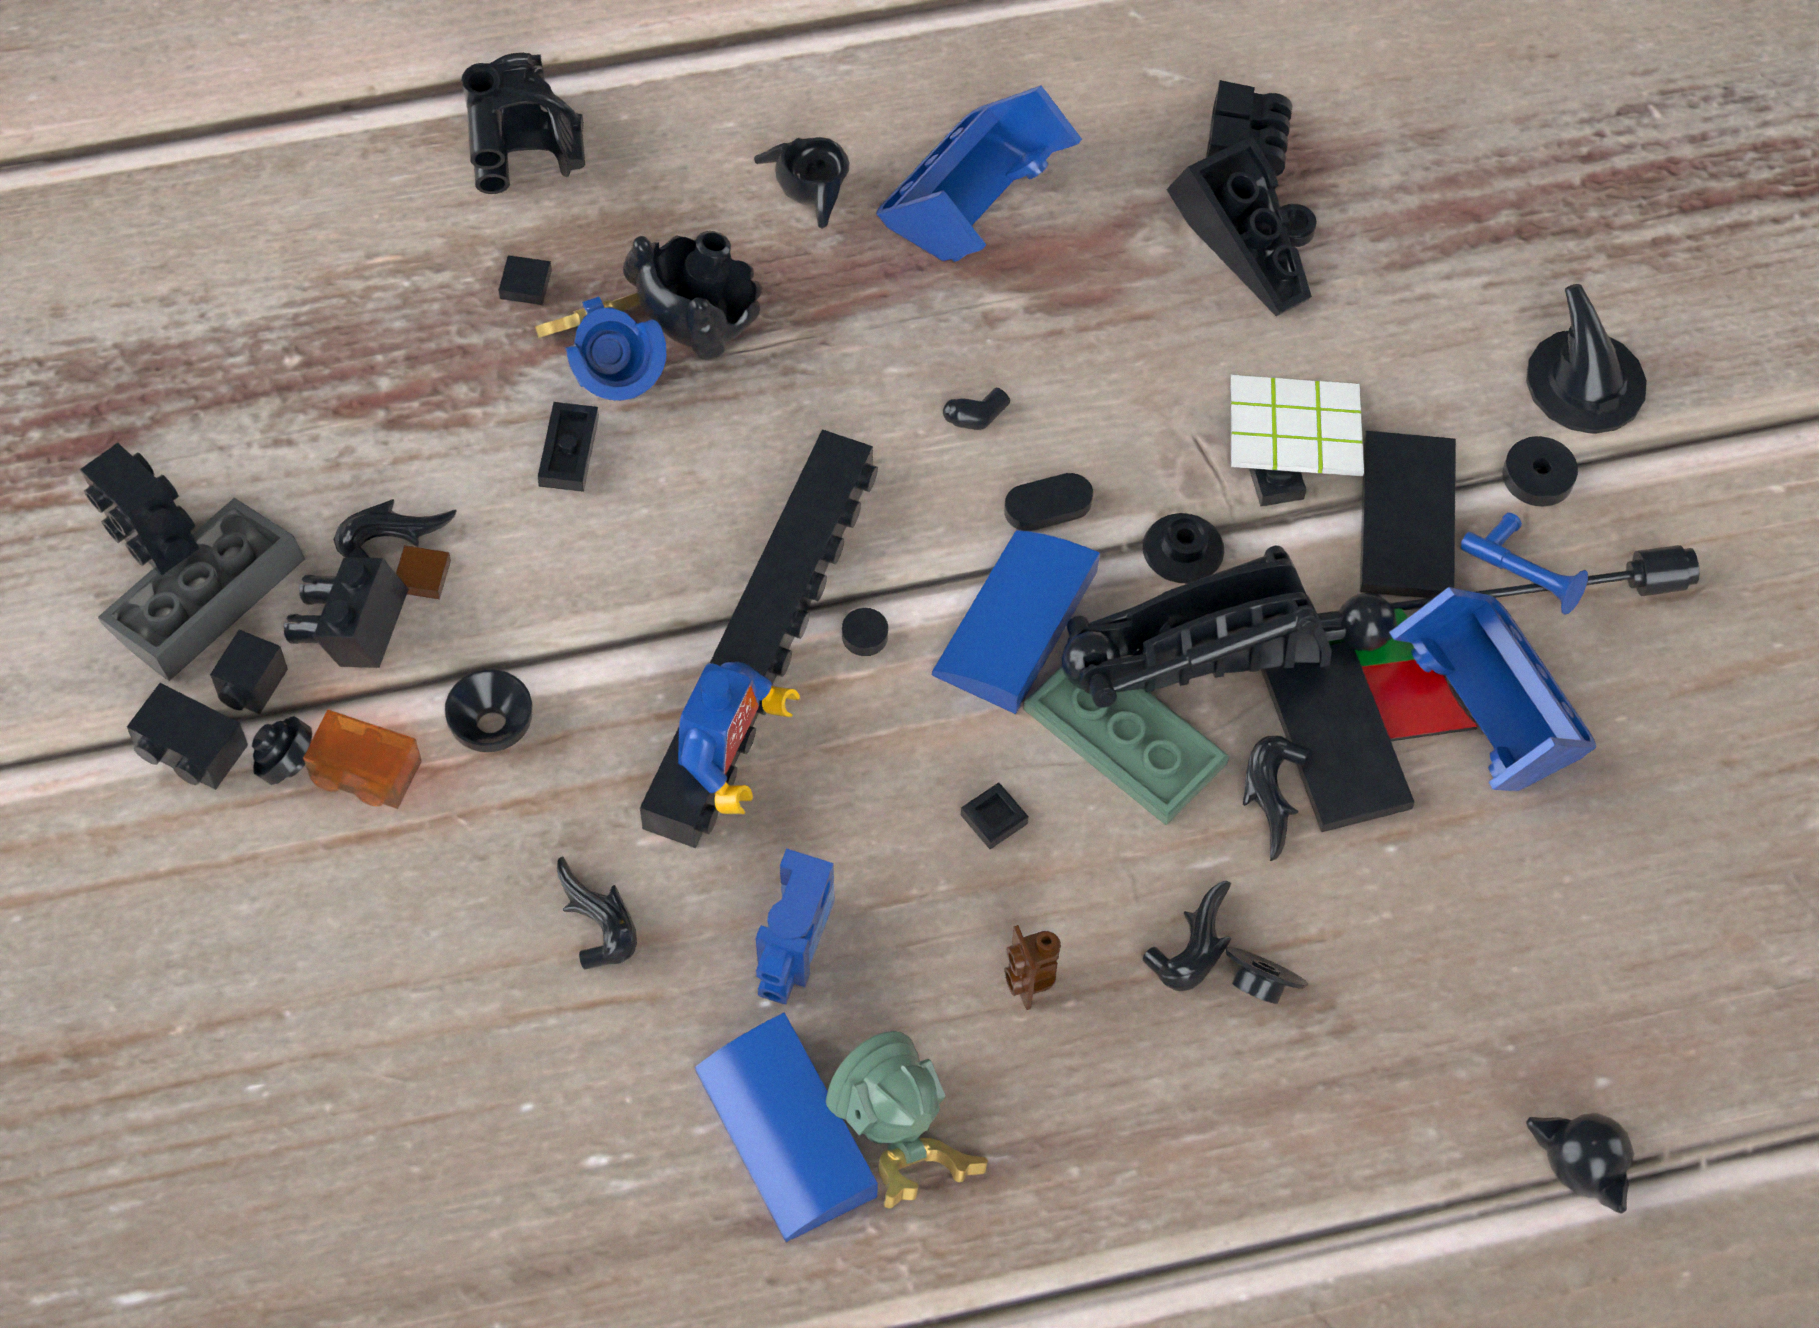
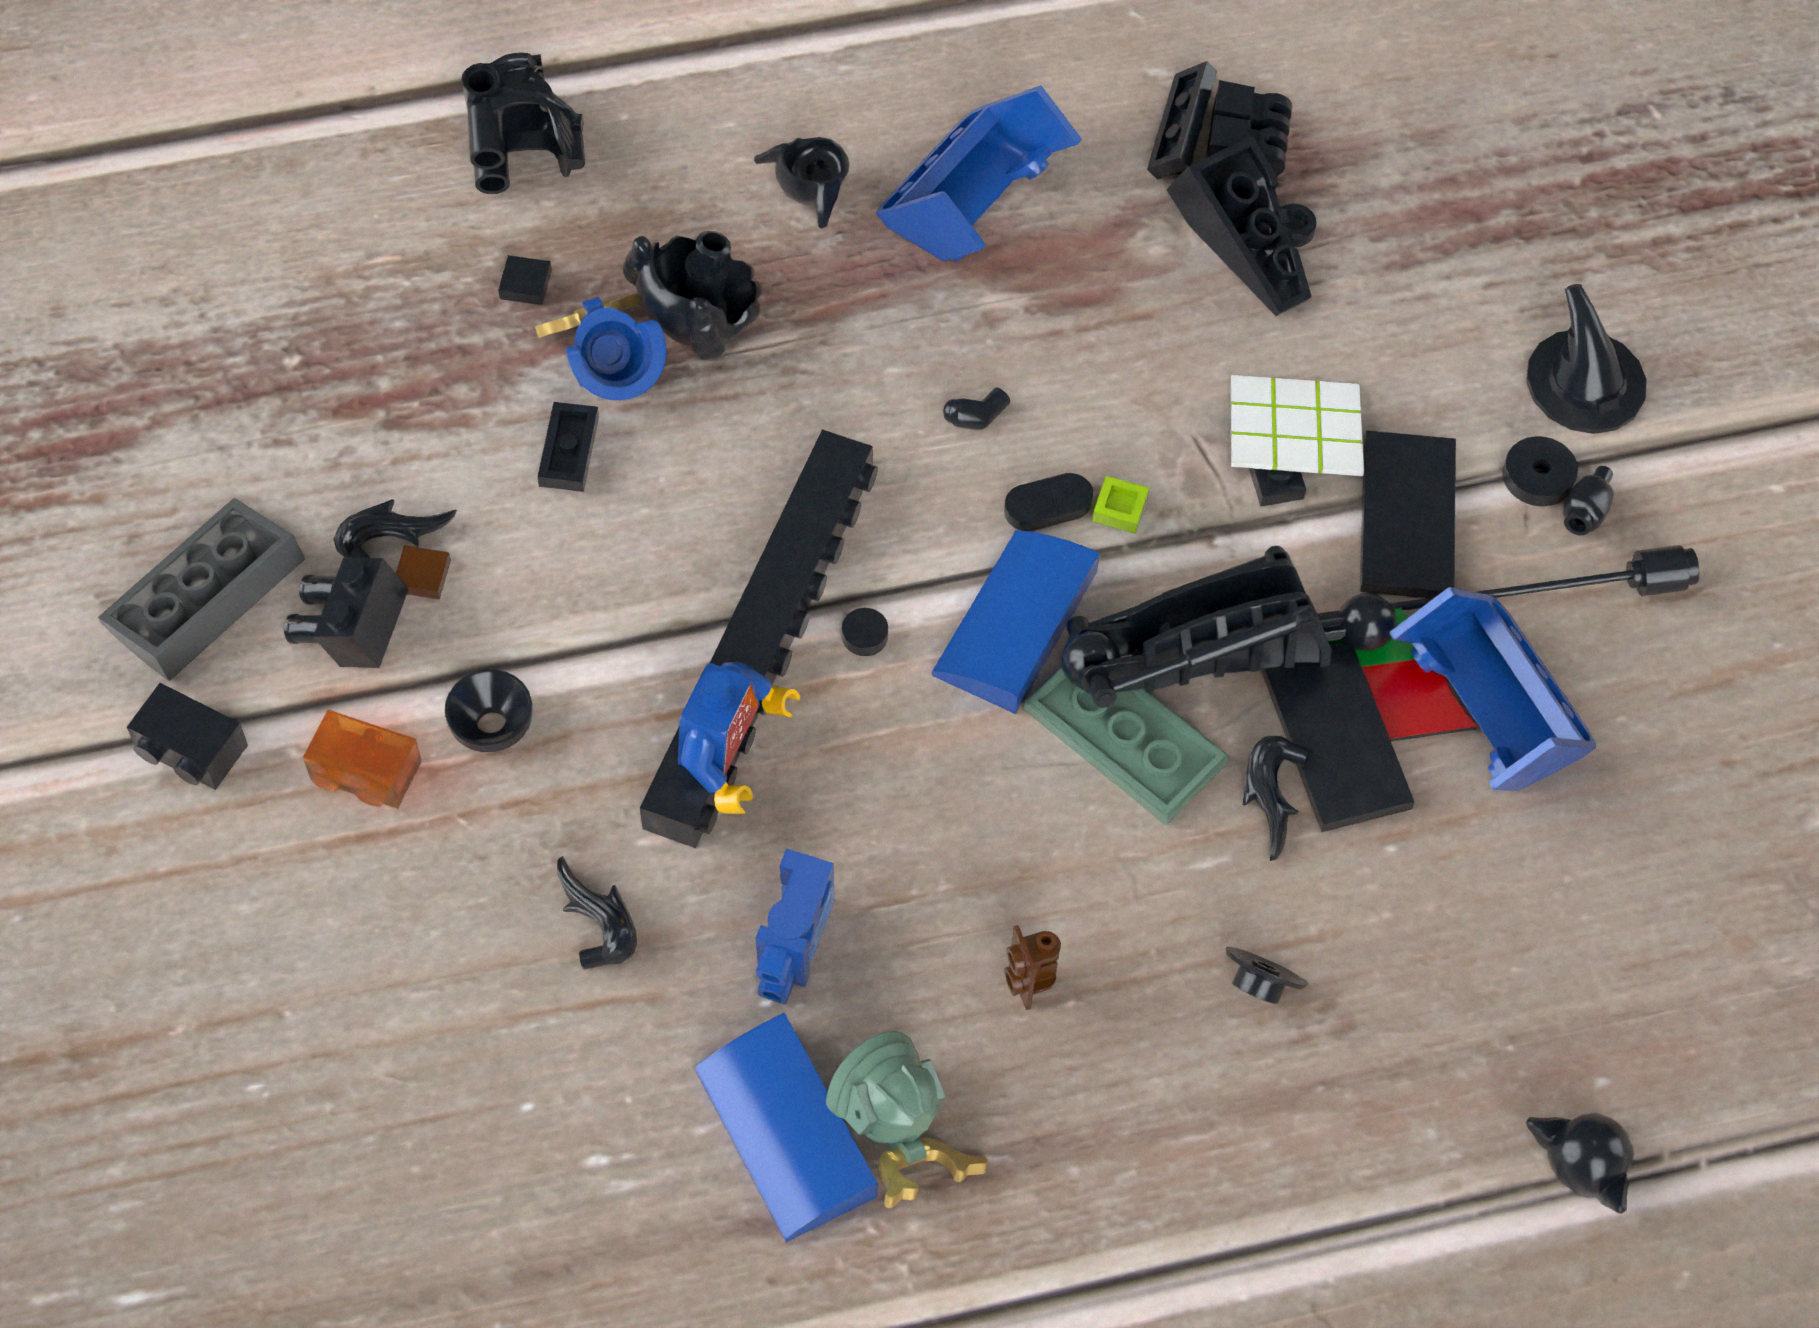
black brick [80,443,199,575] -> none
black brick [210,629,288,714] -> none
black plate [252,716,313,785] -> none
black tile [960,782,1029,849] -> none
black piece [1142,513,1224,584] -> none
black piece [1143,881,1231,991] -> none
blue piece [1460,513,1588,615] -> none
none -> lime plate [1092,476,1150,534]
none -> black plate [1147,61,1217,180]
none -> black plant [1563,466,1614,535]

